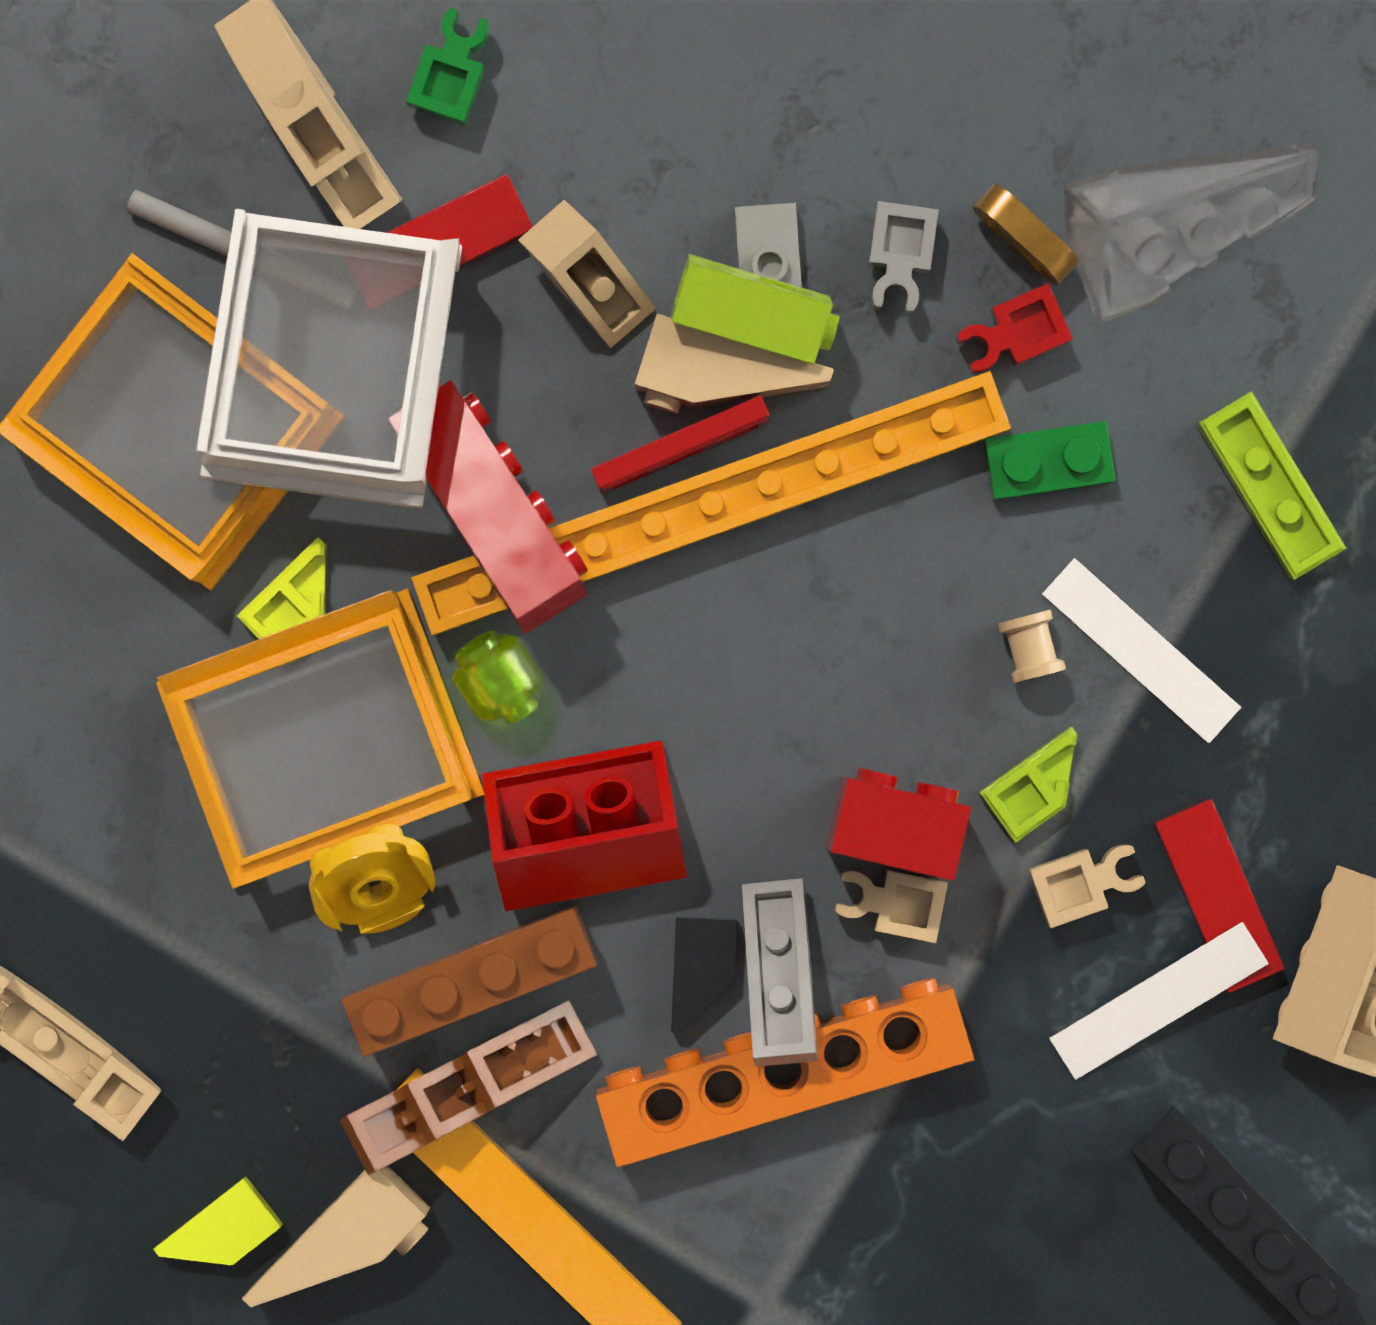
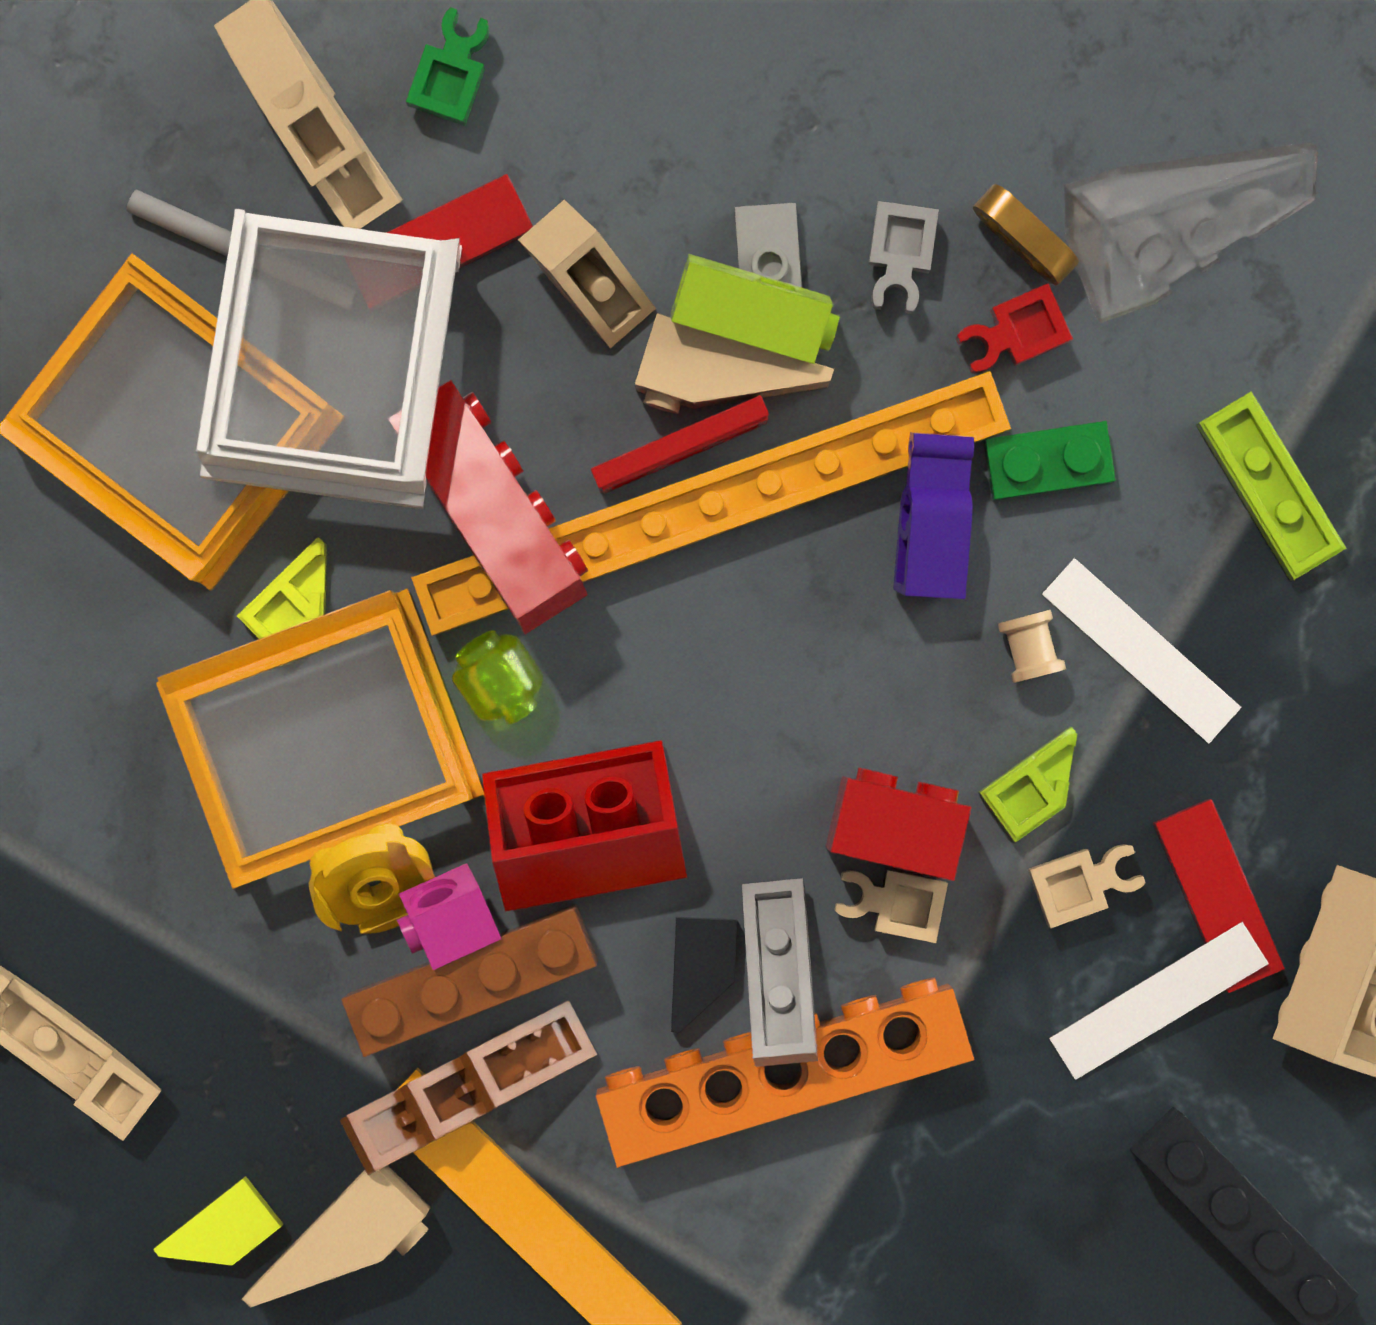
none -> dark pink brick [397,863,502,970]
none -> dark purple piece [893,432,974,599]

